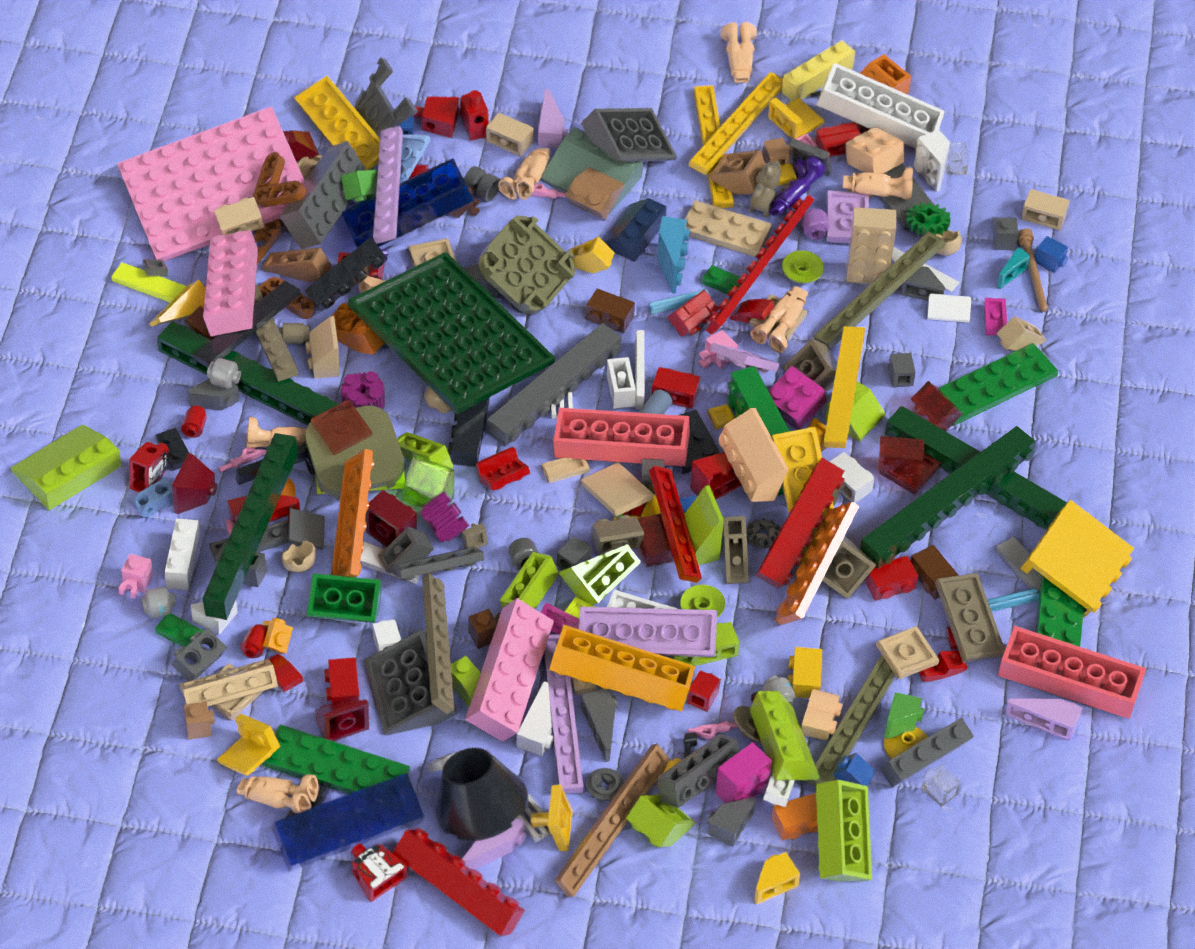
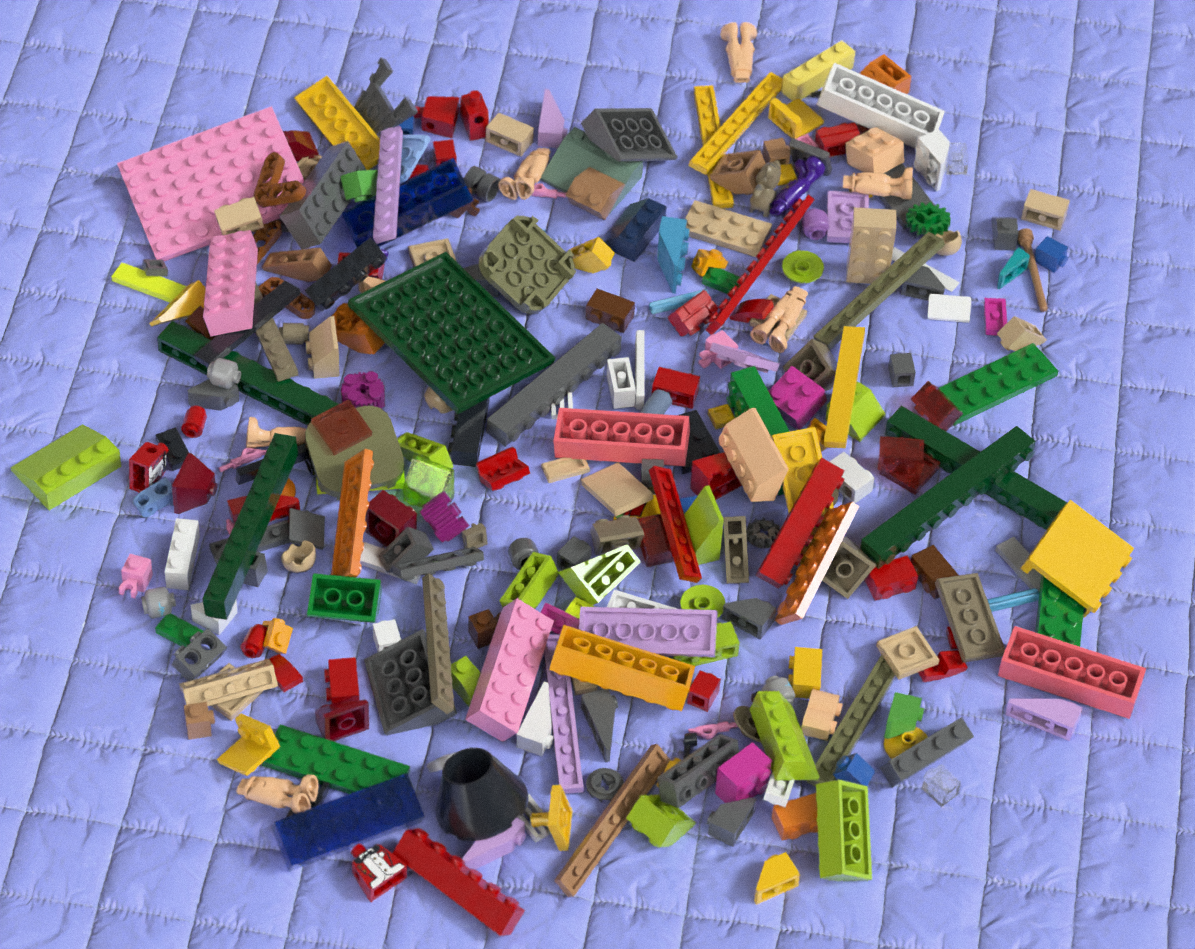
none -> red brick [433,139,457,173]
none -> light orange bracket [691,249,728,277]
none -> dark grey slope [722,598,776,639]

